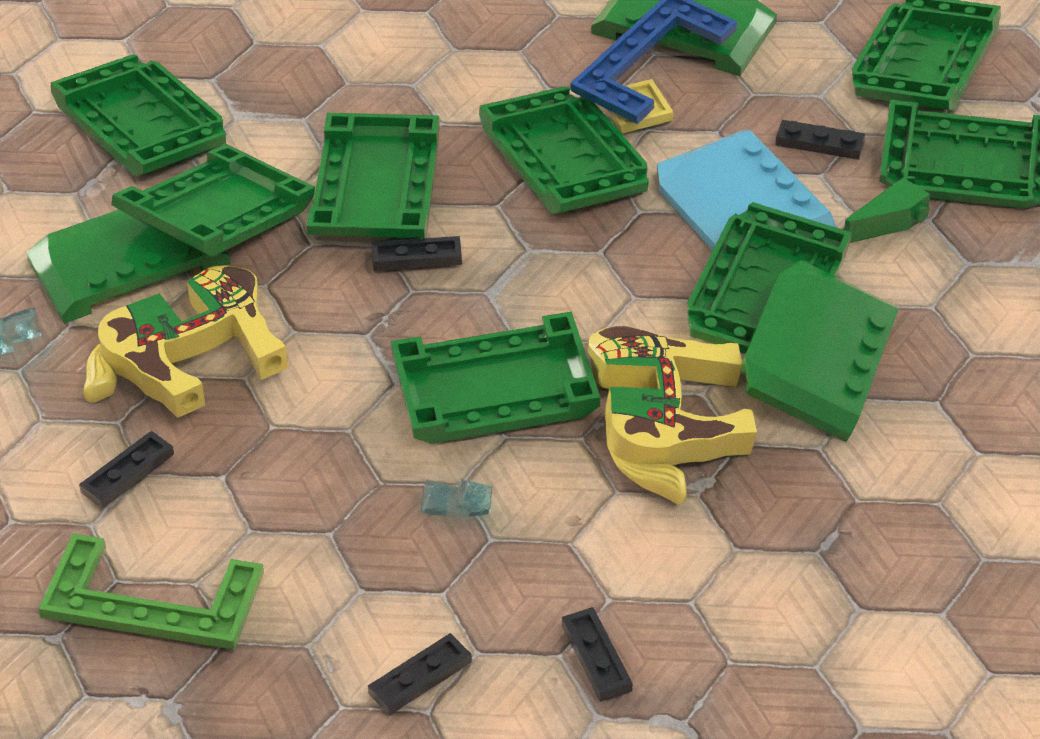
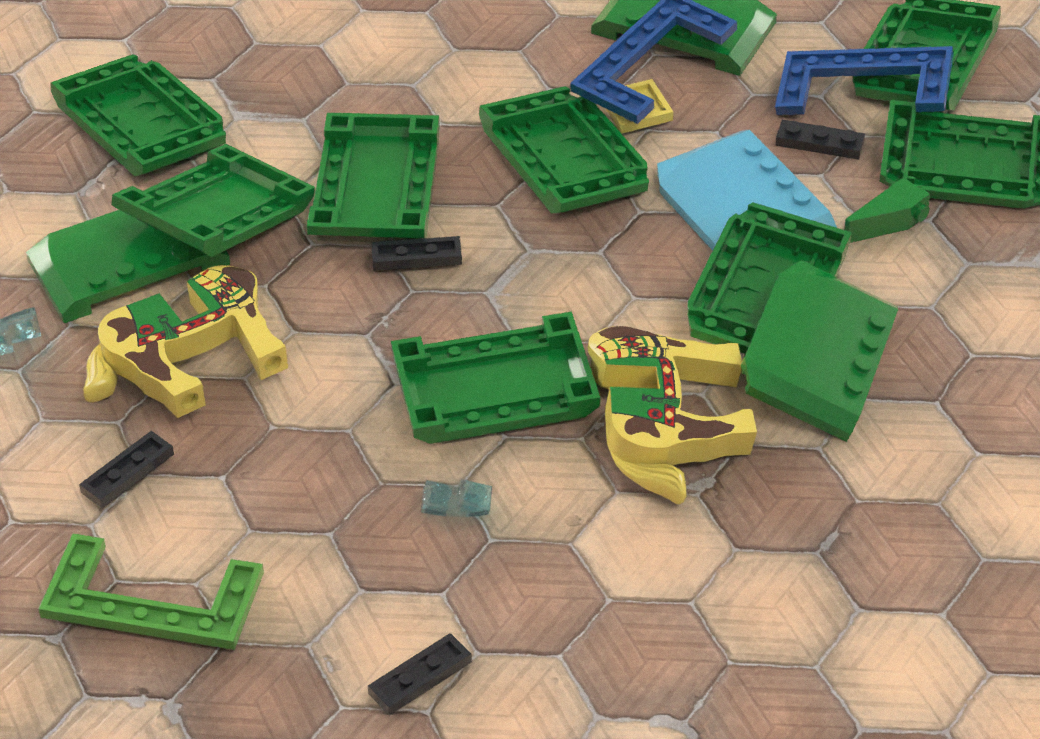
black plate [562,607,633,702] -> none
none -> blue plate [775,46,954,115]

